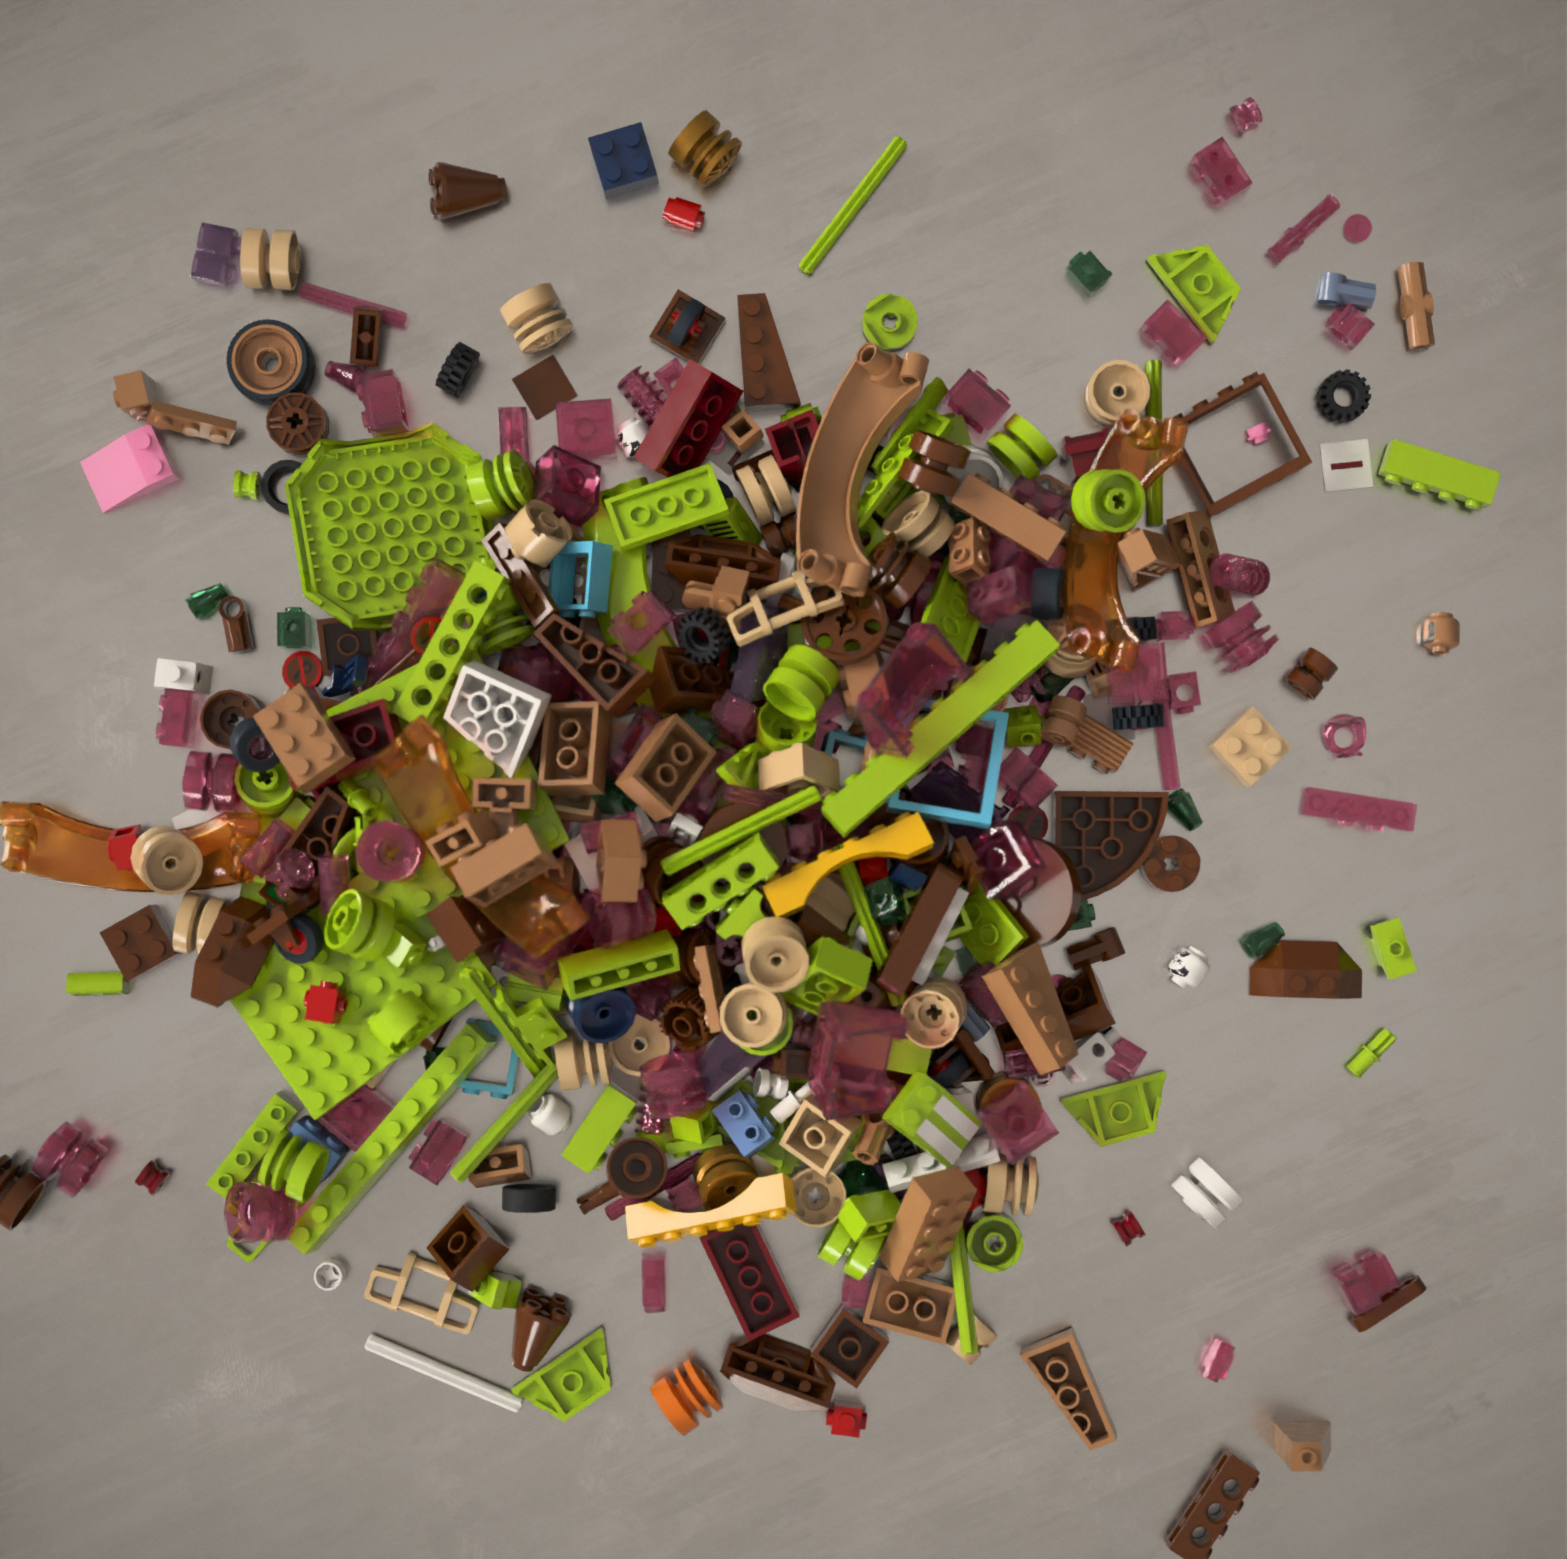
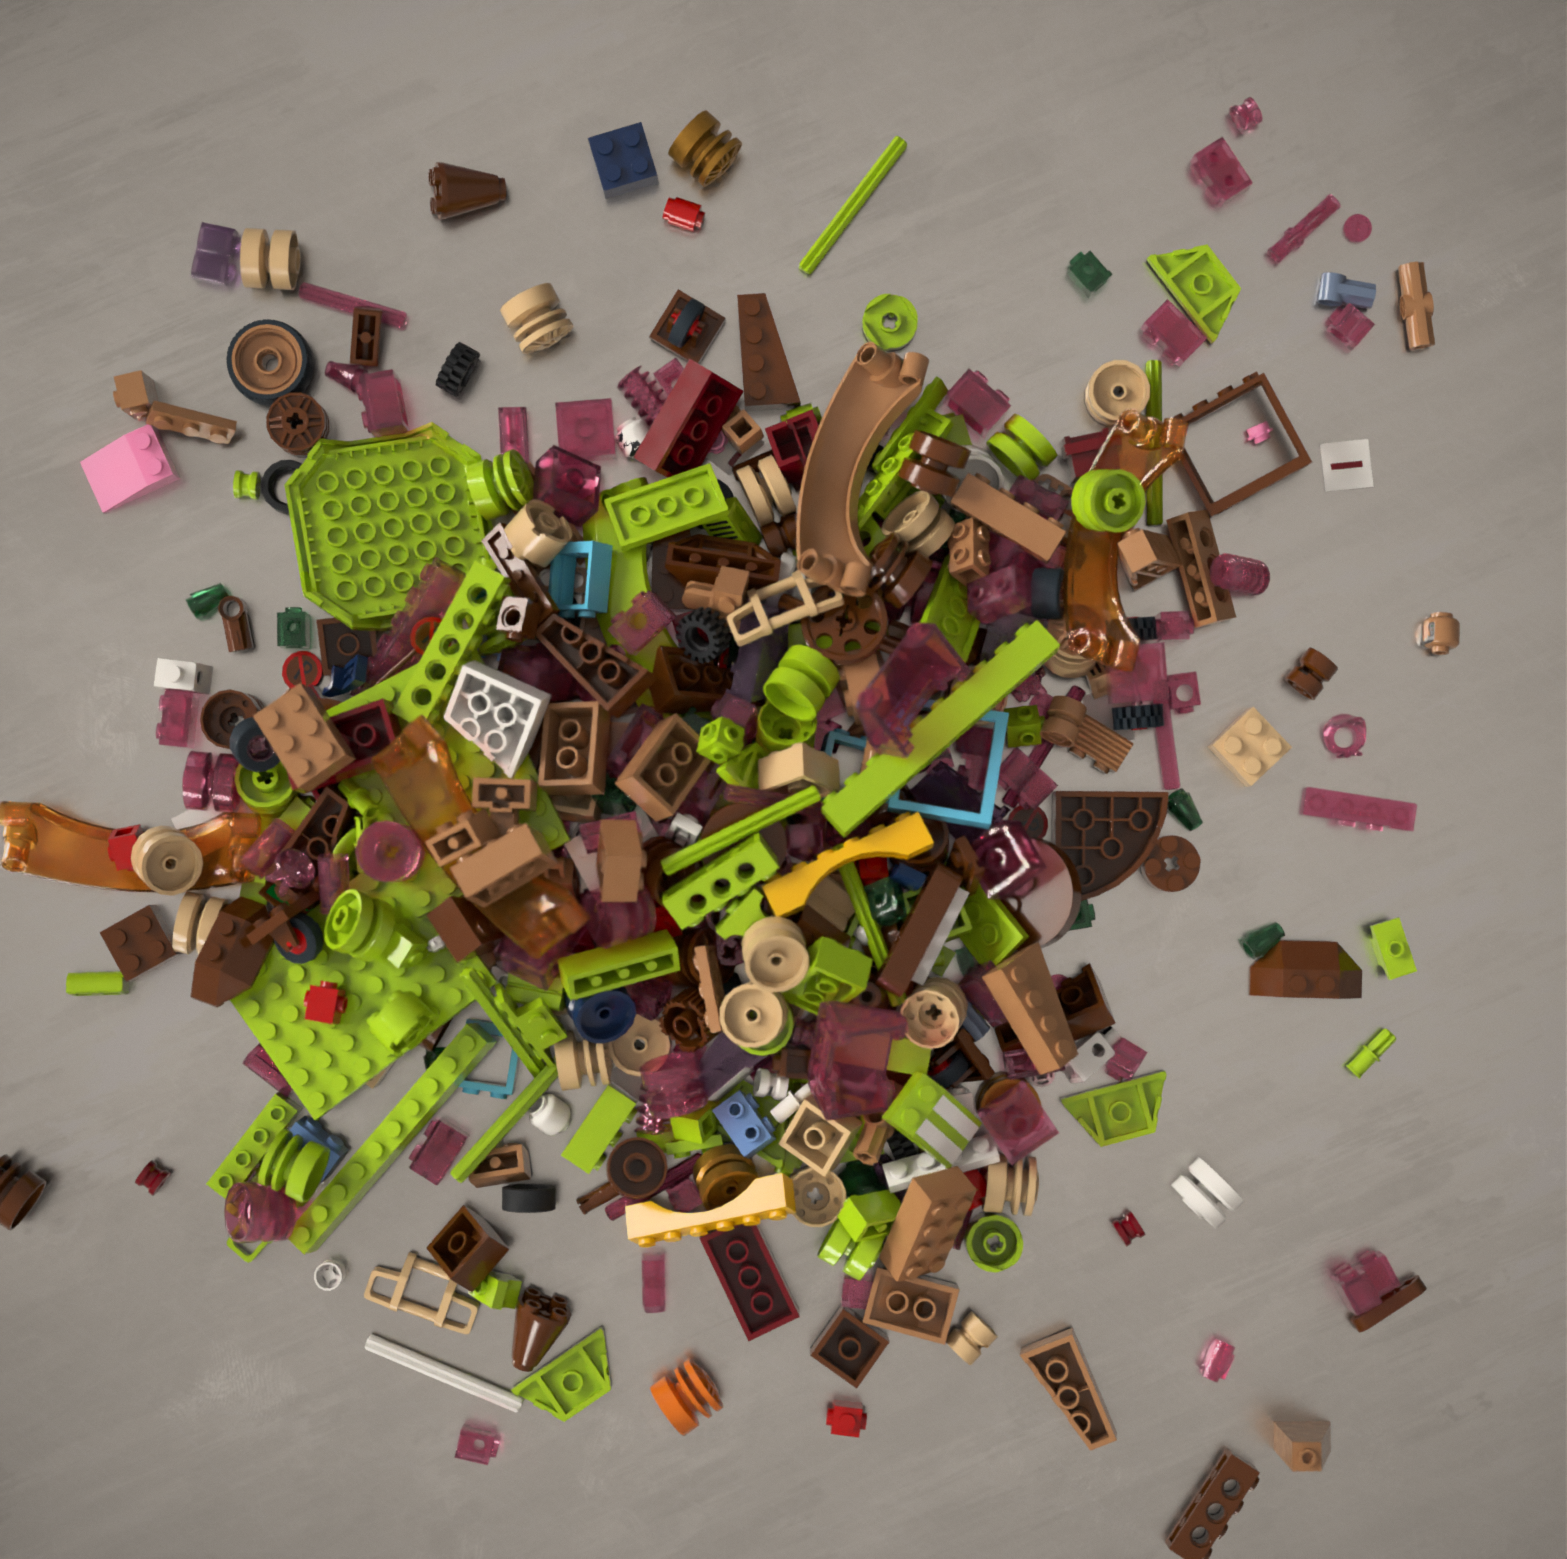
clear pink wheel [31,1121,108,1198] -> none
clear pink brick [318,1084,396,1152] -> none
reddish brown sticker [512,355,578,420] -> none
reddish brown wedge [720,1334,836,1411] -> none
lime axle [950,1222,978,1355] -> none
cone [1031,672,1074,702] -> none
reddish brown piece [1065,927,1126,971] -> none
white head [1168,946,1210,989] -> none
clear pink wheel [1204,600,1280,673] -> none
black tyre [1317,369,1371,423] -> none
lime brick [1378,439,1501,510] -> none
none -> clear pink brick [242,1043,294,1098]
none -> clear pink brick [454,1424,500,1465]
none -> reddish brown brick [496,596,542,643]
none -> lime brick [697,717,745,764]

